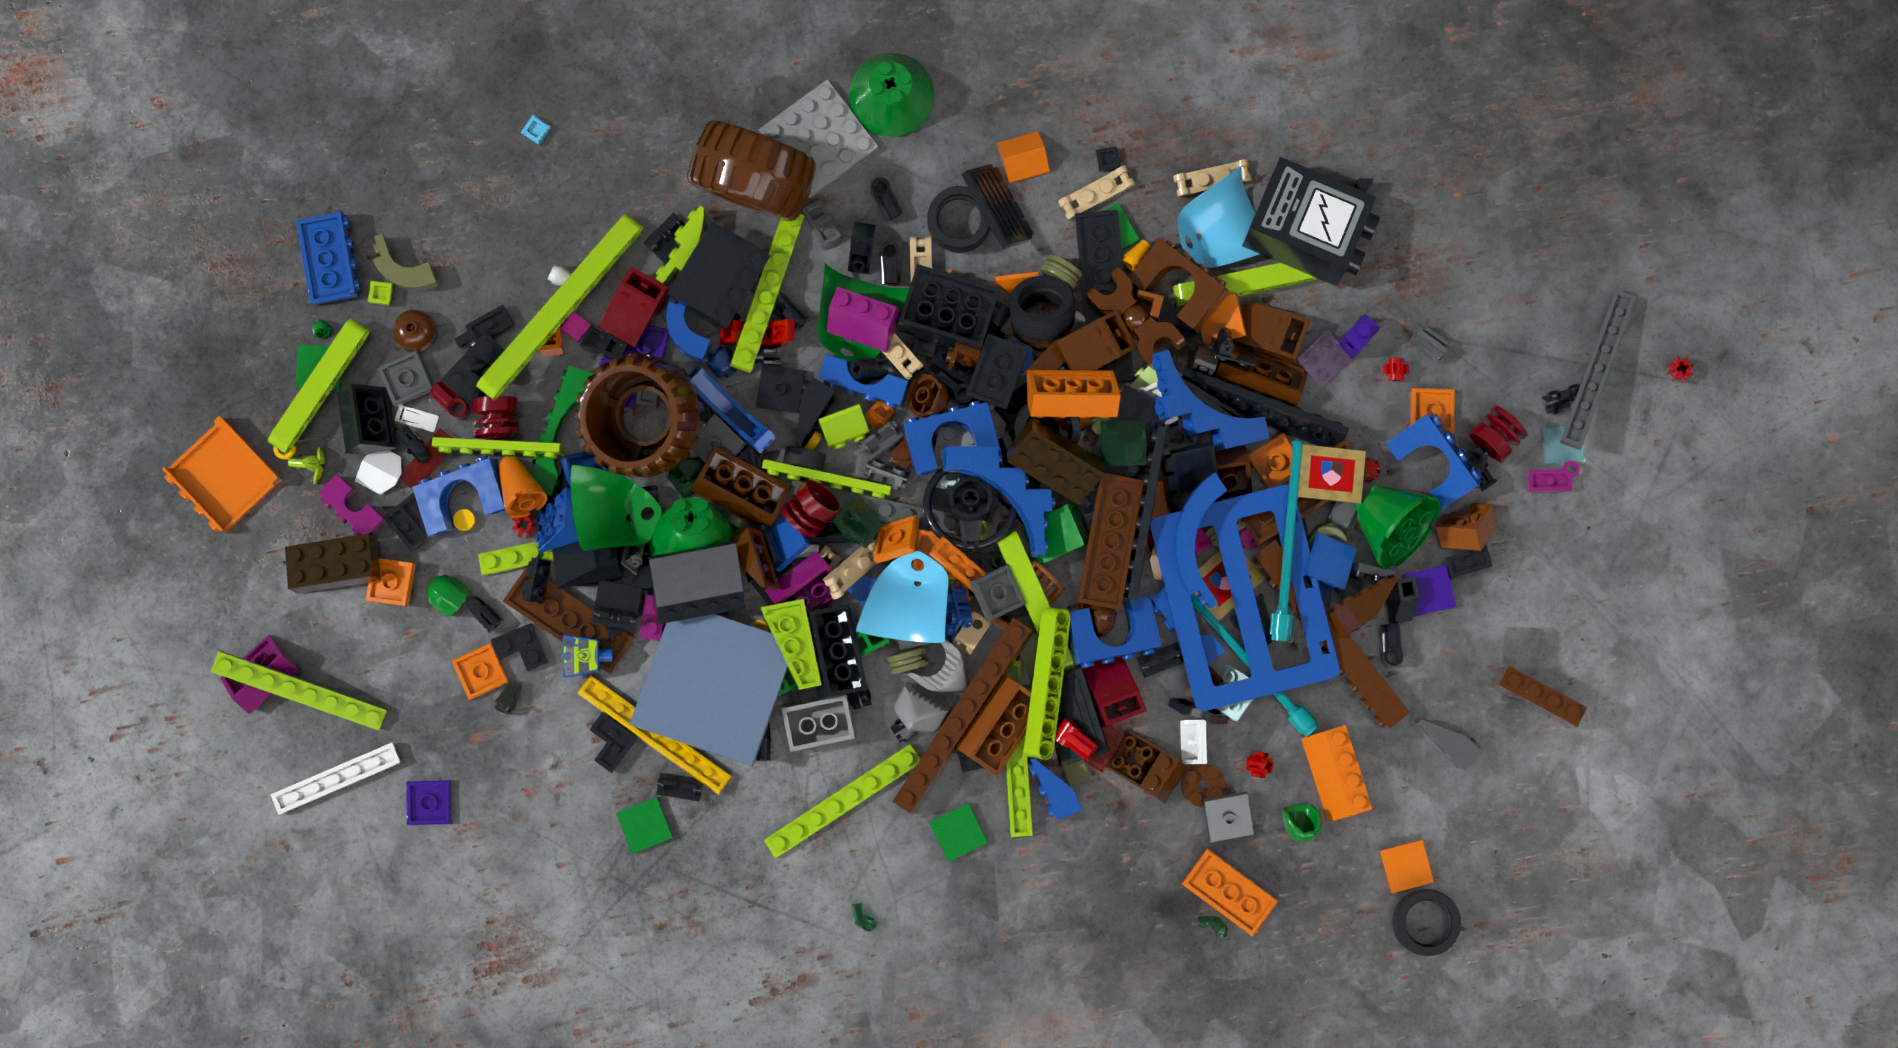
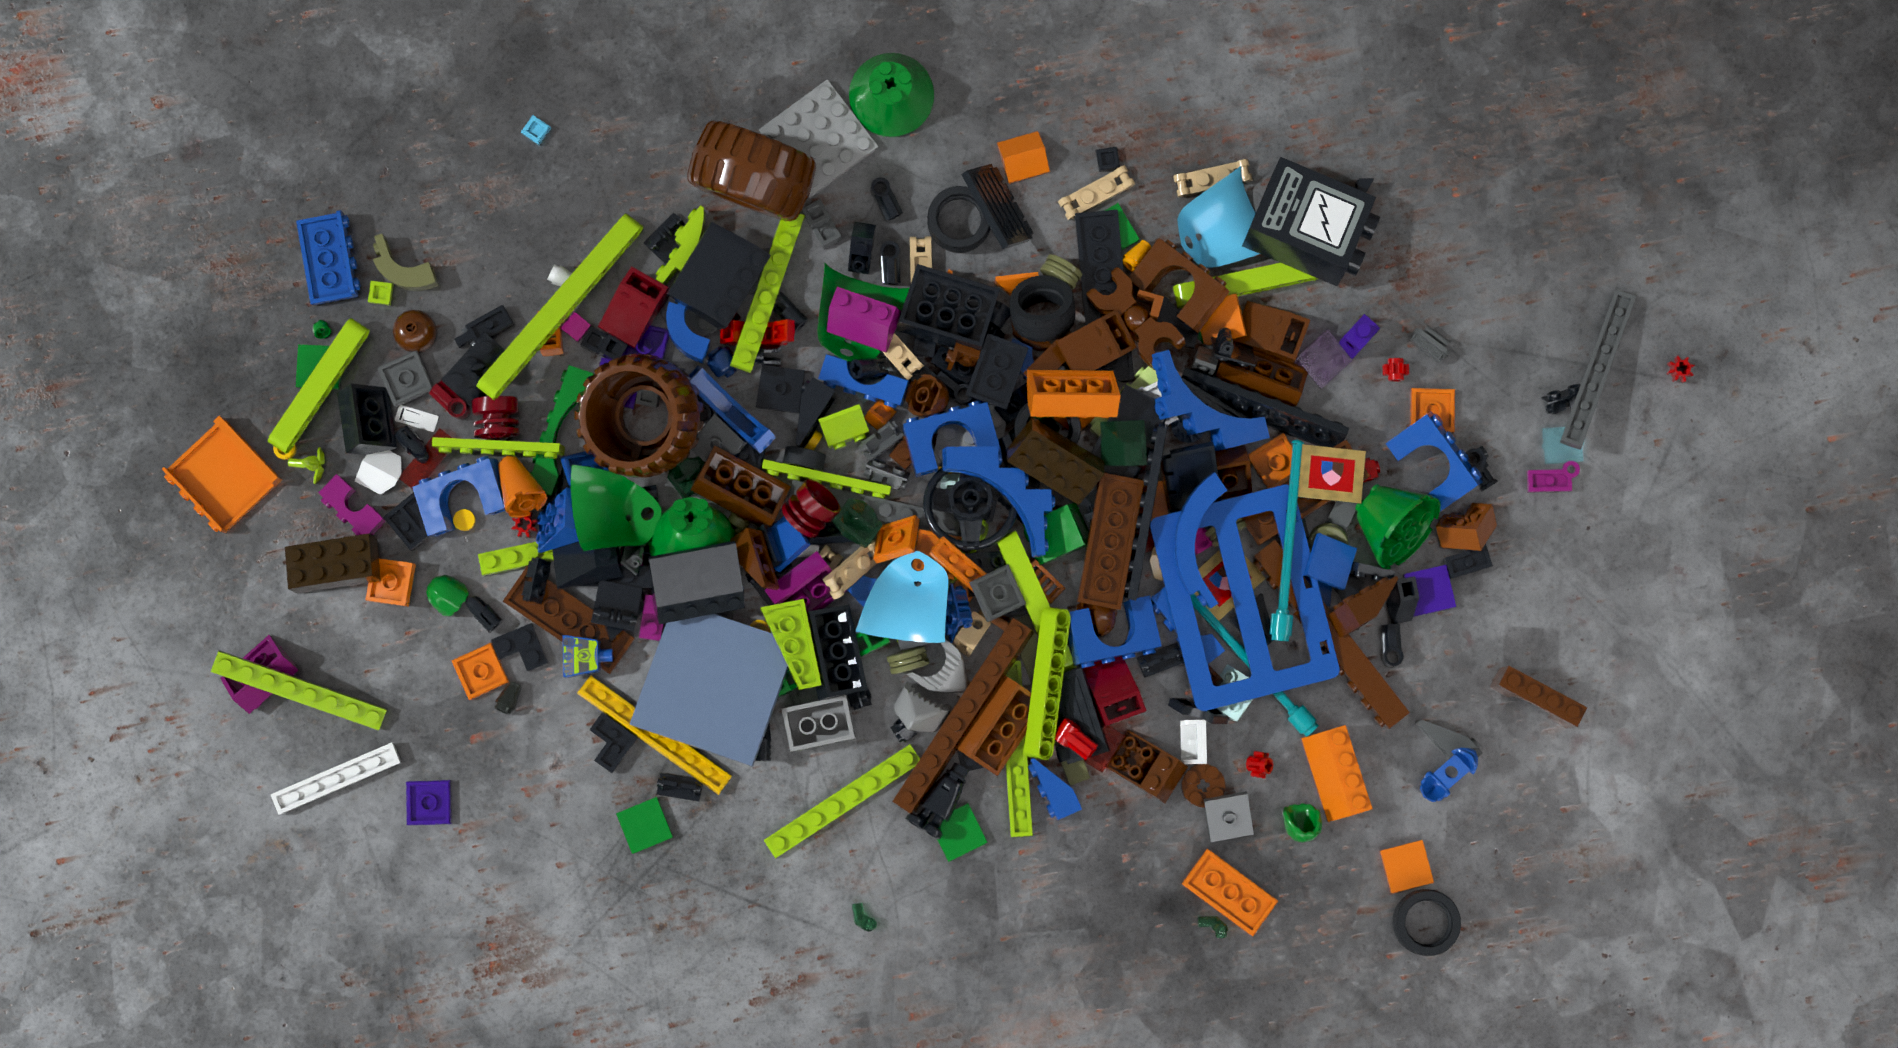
dark pink tile [1239,528,1258,550] -> none
dark red wheel [1469,405,1528,463] -> none
none -> black piece [905,762,969,840]
none -> blue piece [1420,748,1478,802]

